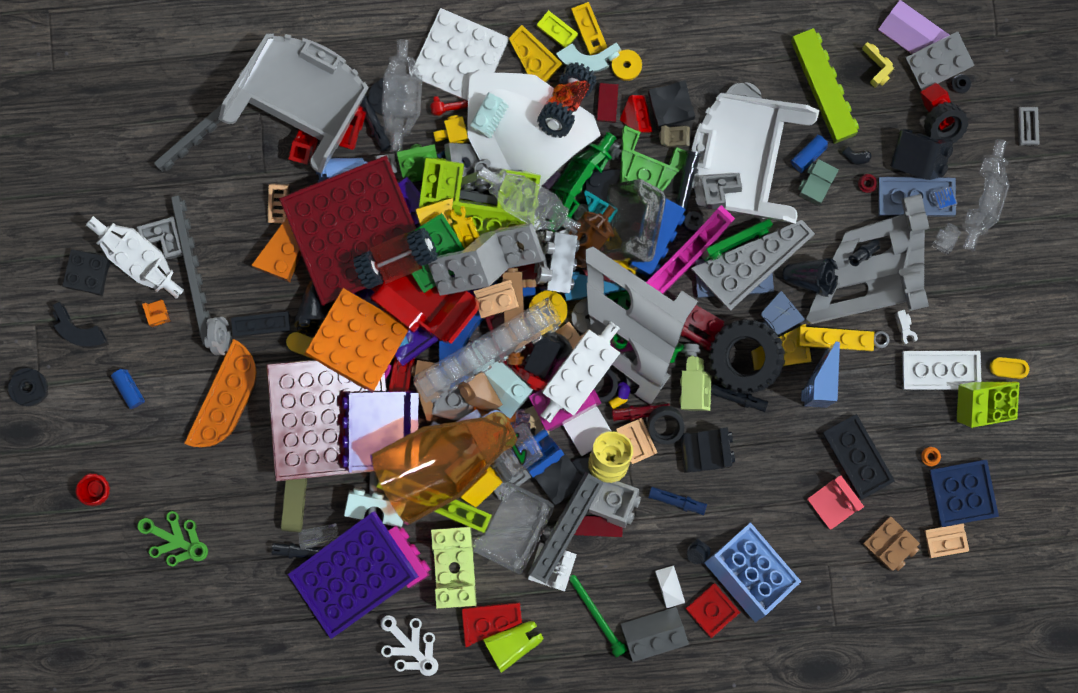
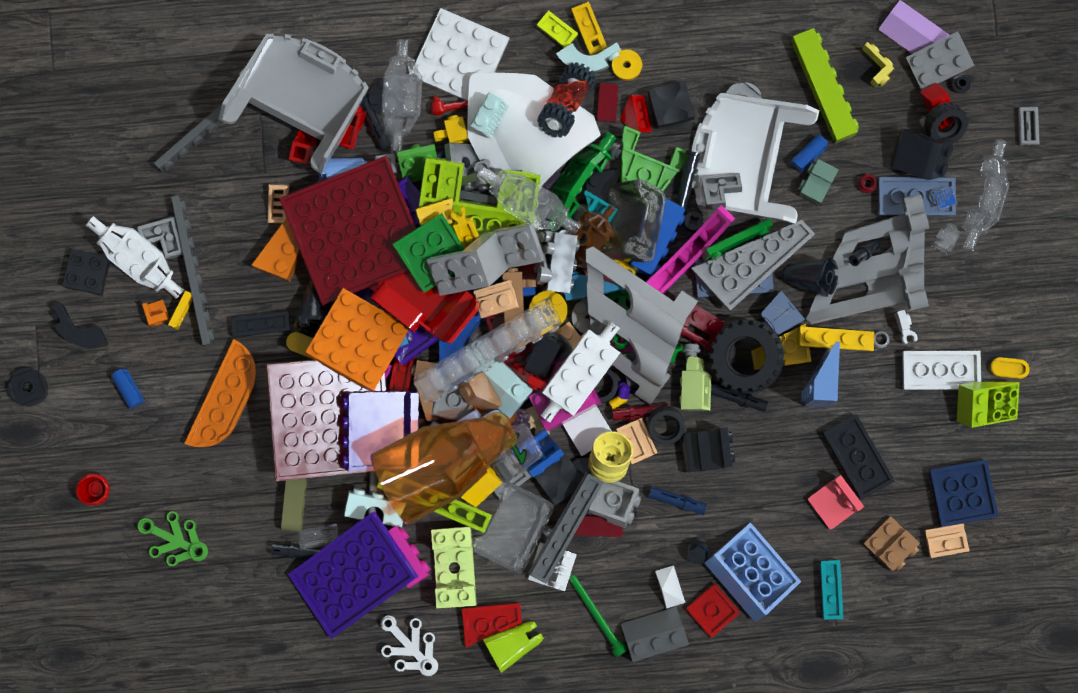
light grey plate [205,317,231,356] -> none
plate [353,228,438,289] -> none
dark orange plate [505,351,524,365] -> none
yellow wing [509,25,563,82] -> none
dark tan bracket [659,126,690,148] -> none
black arm [842,146,872,165] -> none
orange plate [921,447,941,466] -> none
none -> yellow tile [168,291,193,330]
none -> teal plate [820,560,843,620]

